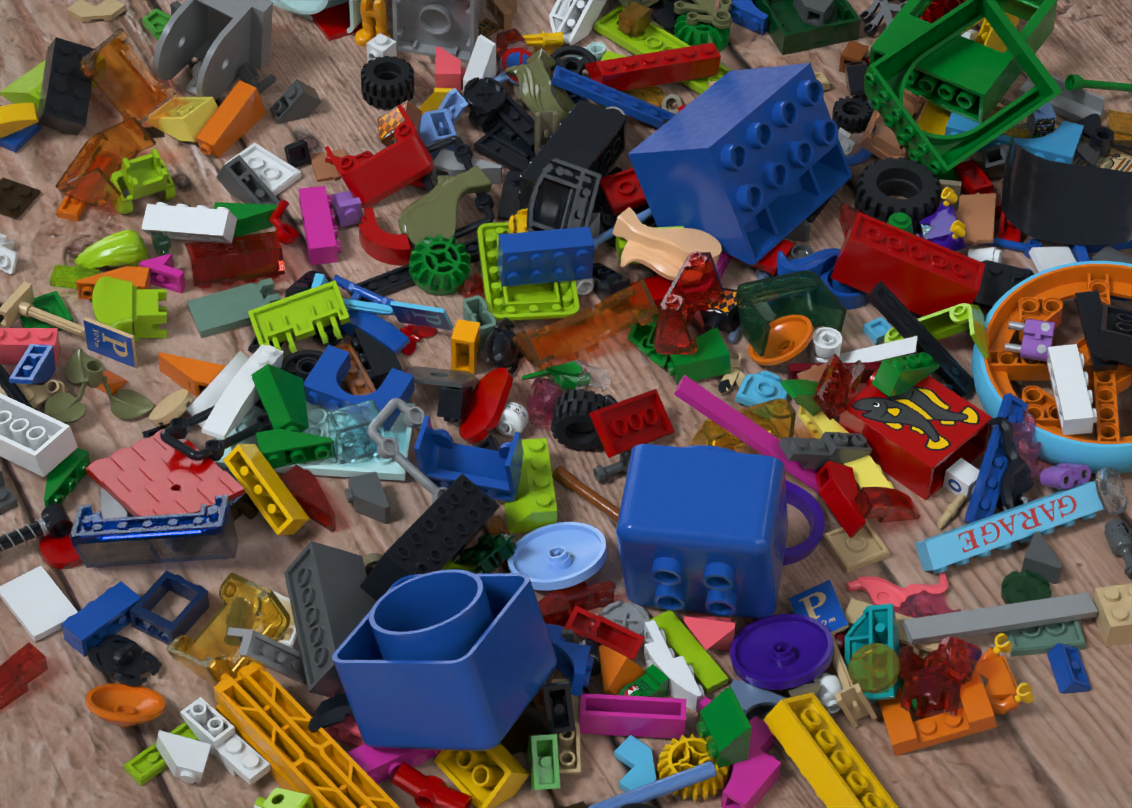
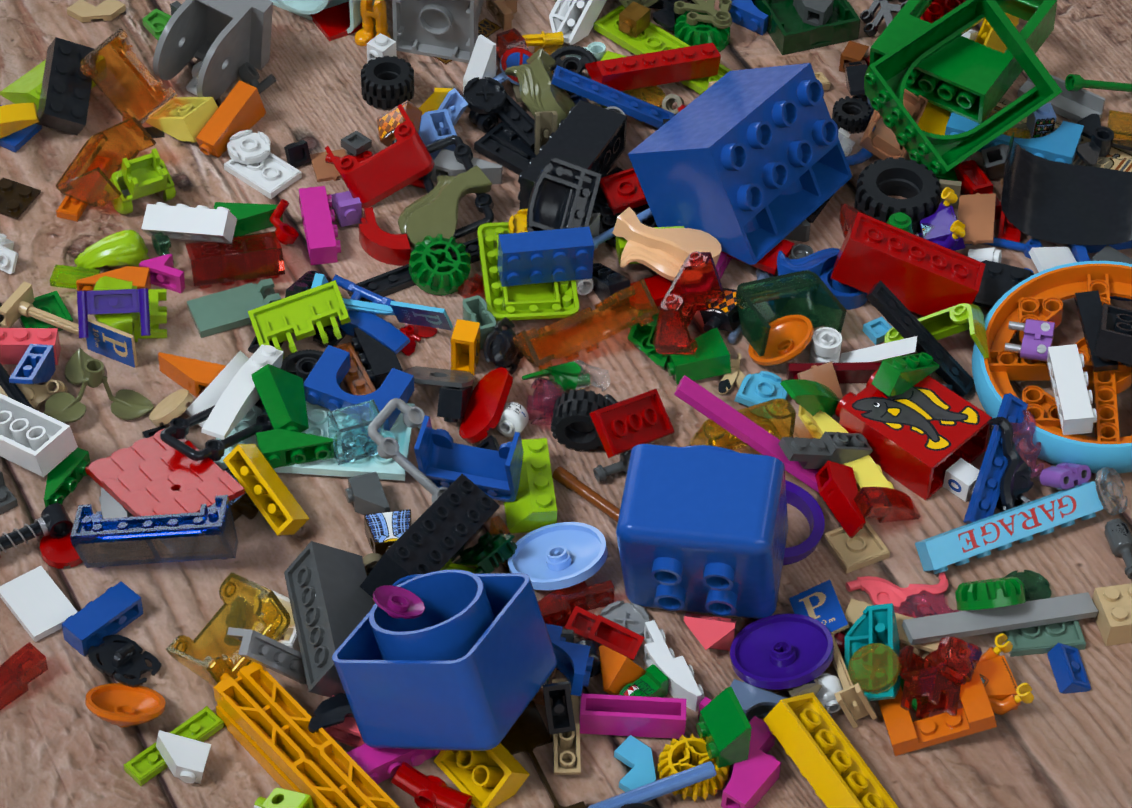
orange slope [95,370,127,395] -> none
dark blue window [130,570,210,648] -> none
white slope [180,697,271,786] -> none
dark grey slope [216,155,280,205] -> none
dark grey slope [270,79,322,124] -> none
clear red slope [280,464,336,533] -> none
coral slope [435,47,465,90] -> none
black slope [498,170,521,221] -> none
bright green slope [526,734,560,790] -> none
lime tile [649,610,729,694] -> none
clear red fence [812,354,865,420] -> none
tan piece [937,493,966,529] -> none
dark grey slope [1021,531,1063,584] -> none
none -> dark purple plate [77,288,151,339]
none -> white tile [227,130,271,164]
none -> dark grey tile [341,131,372,156]
none -> torso [364,509,412,556]
none -> magenta dish [373,585,425,619]
none -> green gear [955,577,1026,611]

